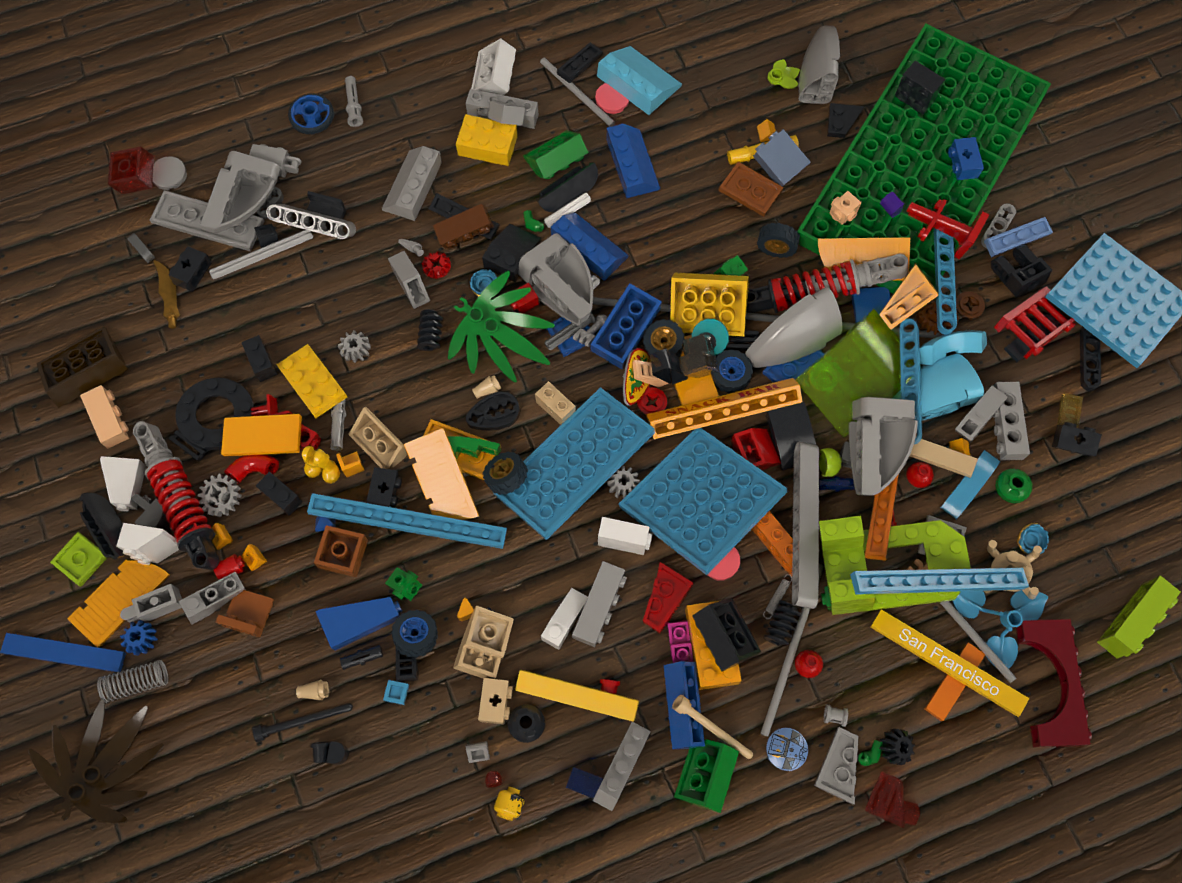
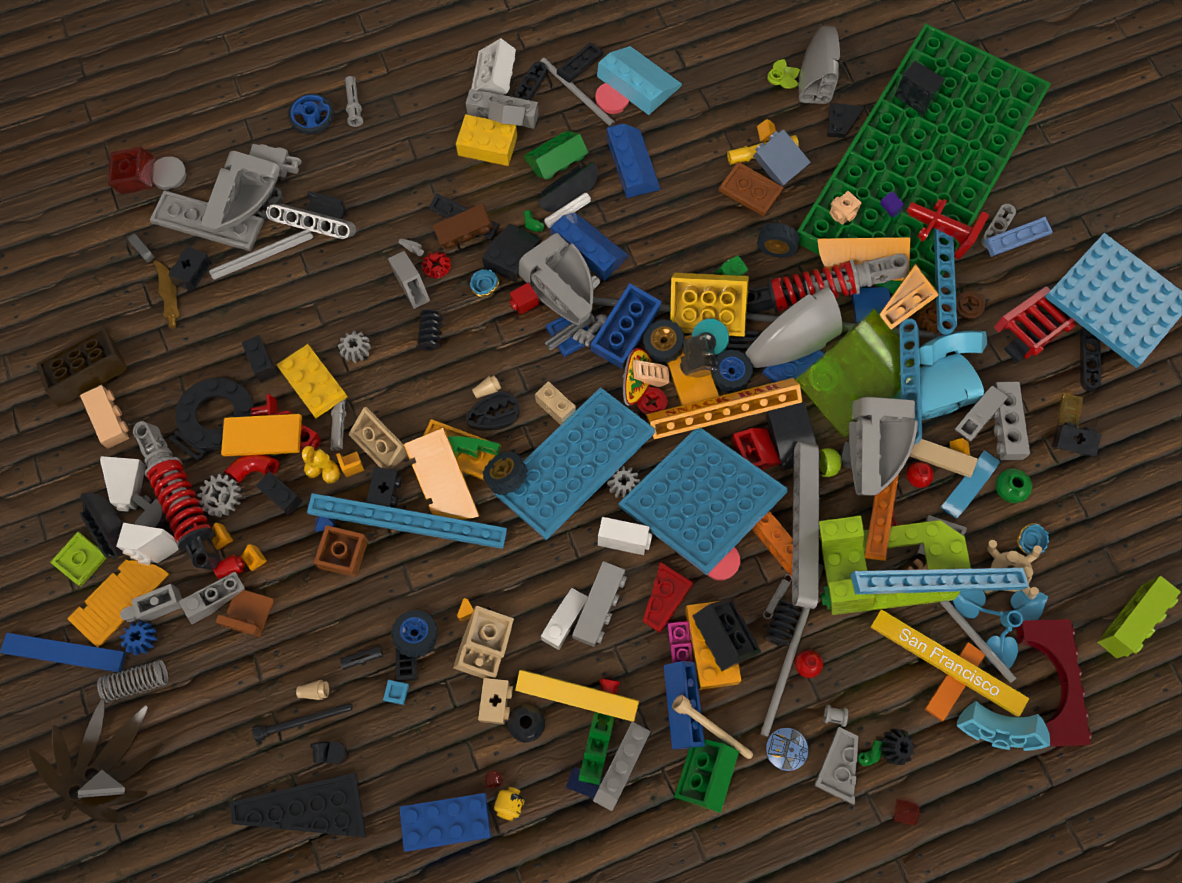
black slope [254,224,278,248] -> none
blue slope [315,597,402,651] -> none
light grey slope [382,146,442,221] -> none
green brick [385,567,422,601] -> none
green plant [448,271,555,383] -> none
light grey slope [466,741,490,763] -> none
black piece [650,348,688,385] -> none
clear blue pin [819,476,855,492] -> none
clear red wing [865,772,905,829] -> none
blue brick [948,137,984,180] -> none
black brick [991,245,1052,298] -> none
none -> light grey slope [78,770,125,798]
none -> black wing [229,773,367,838]
none -> blue brick [400,793,492,852]
none -> black beam [515,62,547,101]
none -> green slope [579,712,614,785]
none -> medium azure brick [956,701,1050,751]

